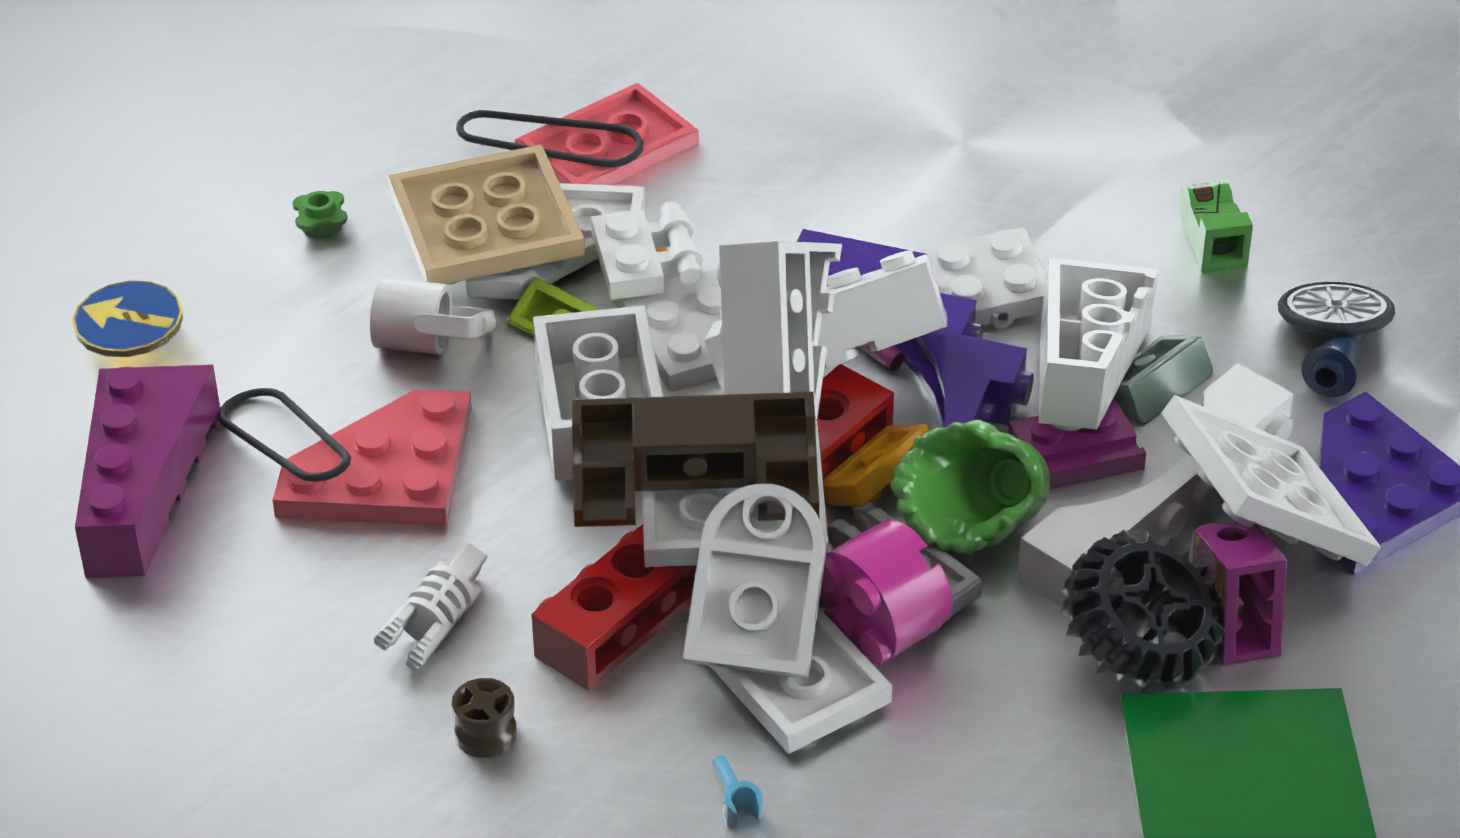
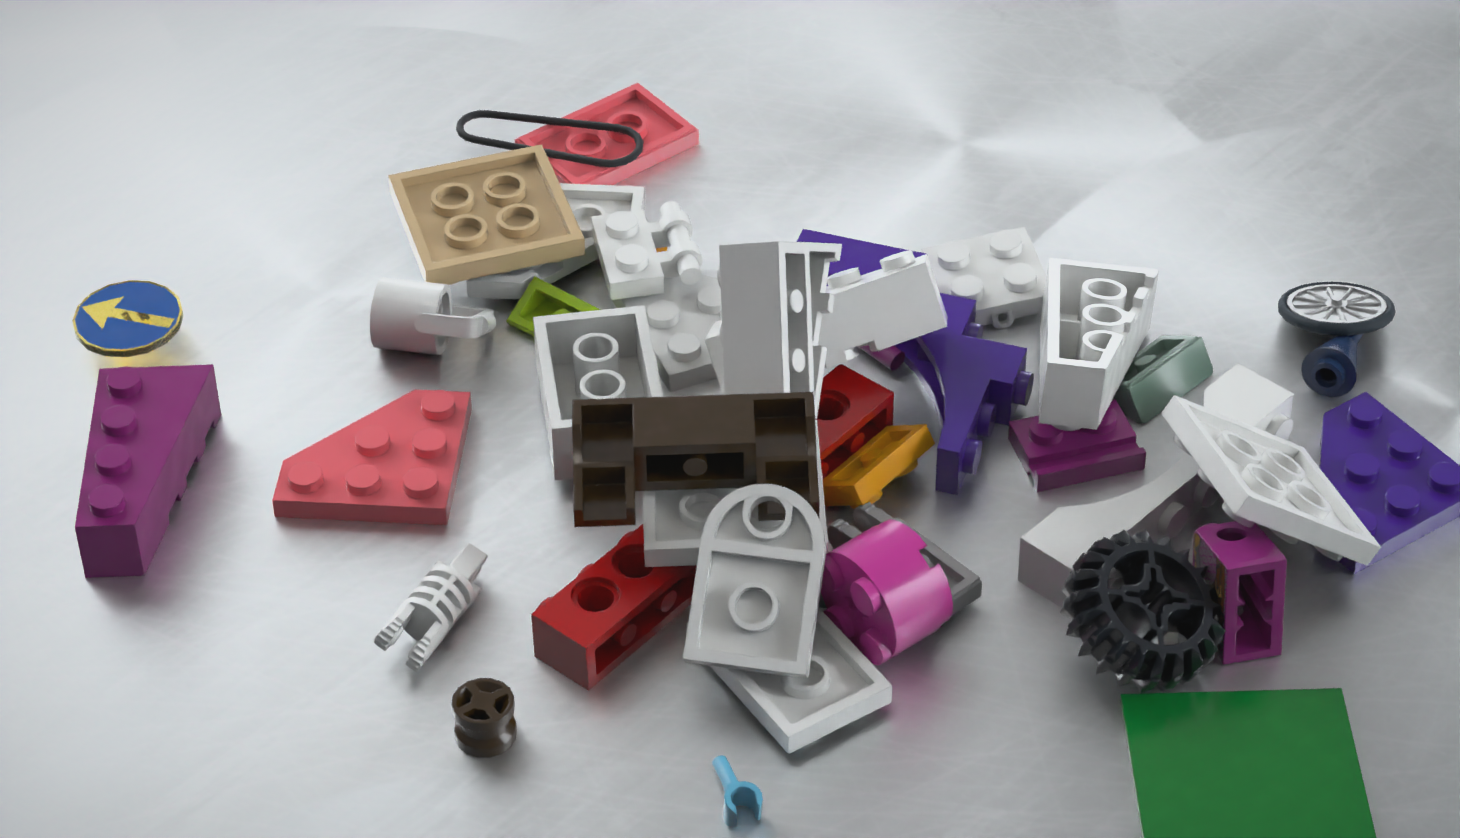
black piece [217,388,351,482] -> none
bright green plate [292,191,348,238] -> none
bright green hair [890,420,1050,555] -> none
bright green leg [1180,180,1253,272] -> none

